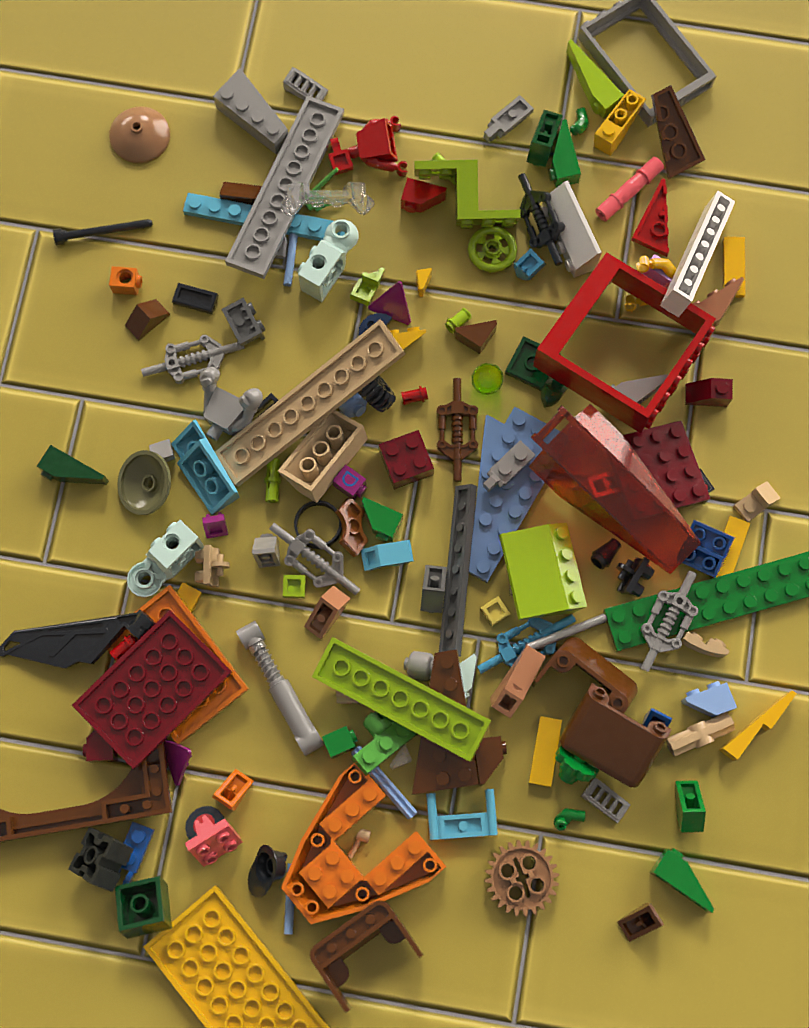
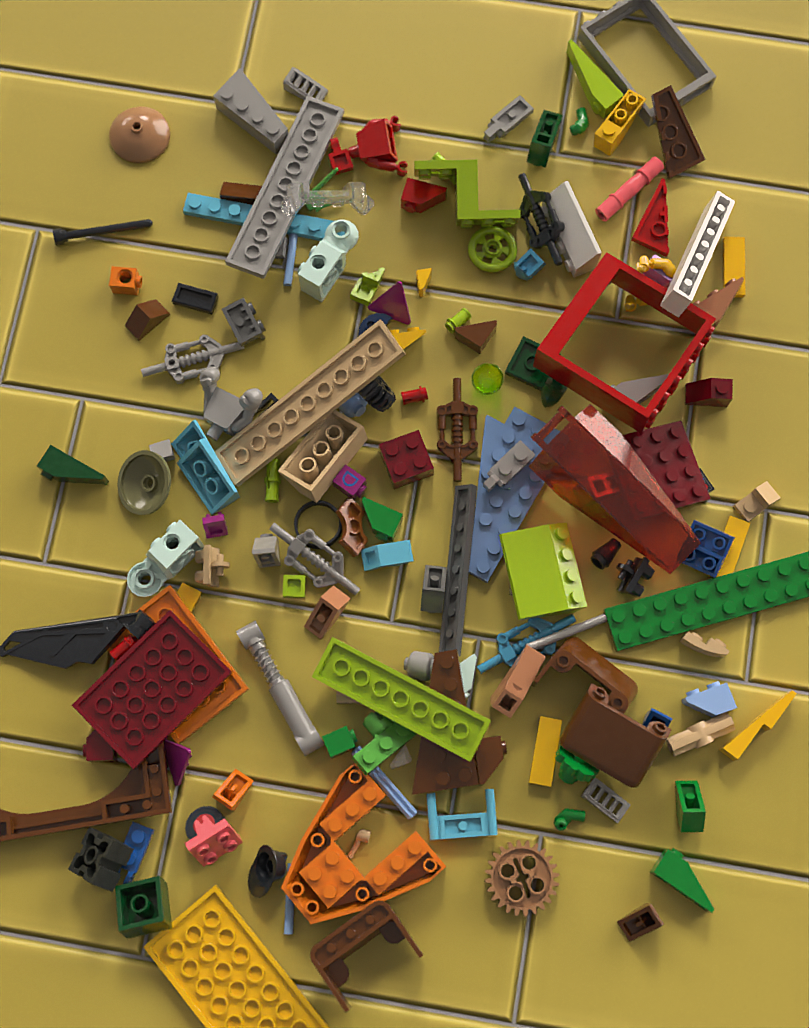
light yellow tile [480,596,510,627] -> none
green slope [548,119,581,188] -> none
light grey bar [641,571,698,672] -> none

